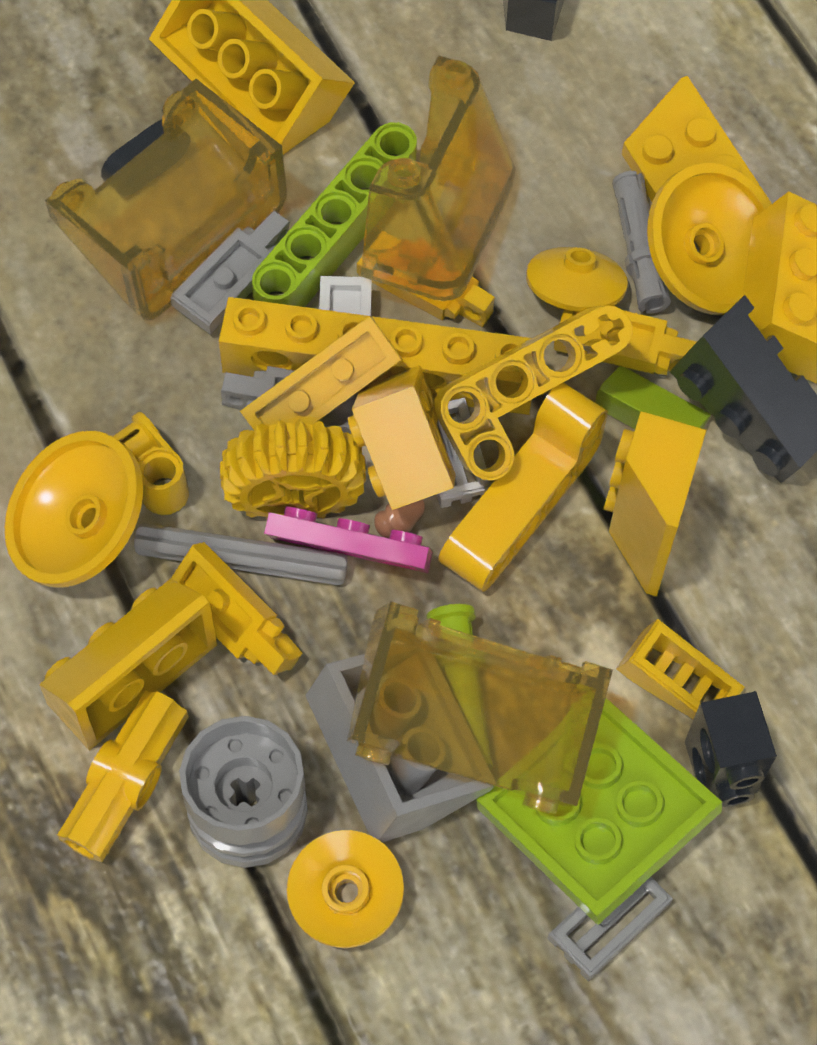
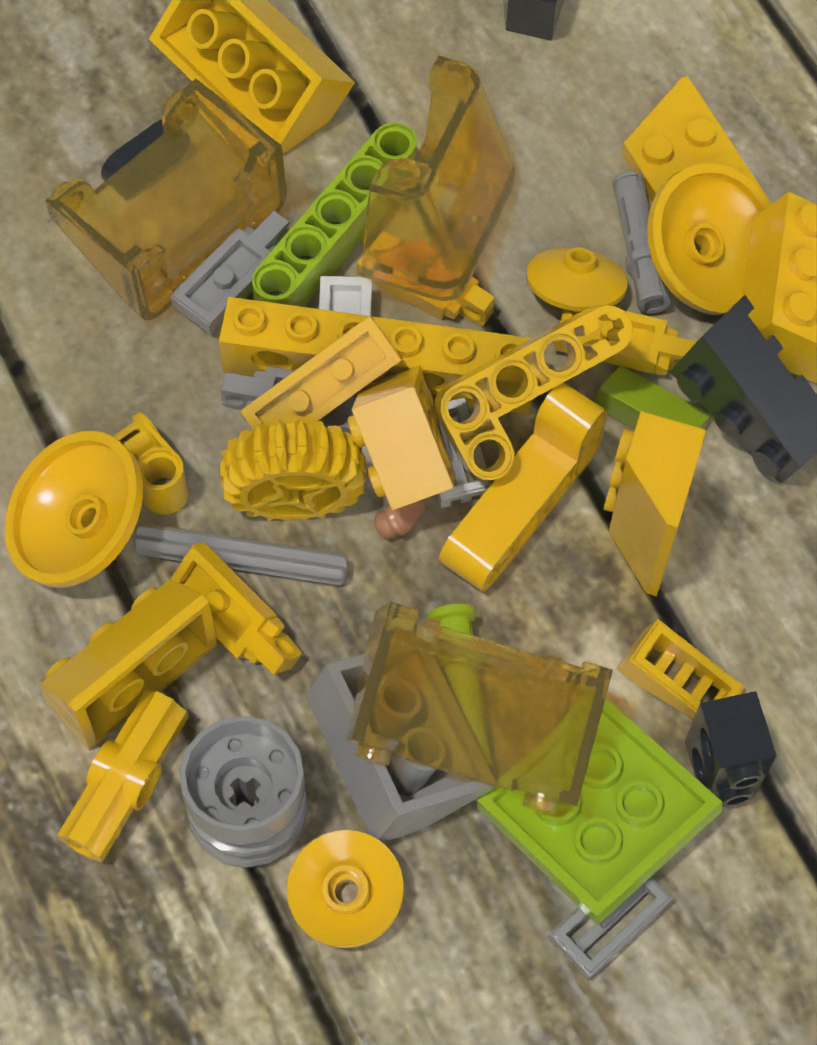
plate [264,507,433,573] -> none

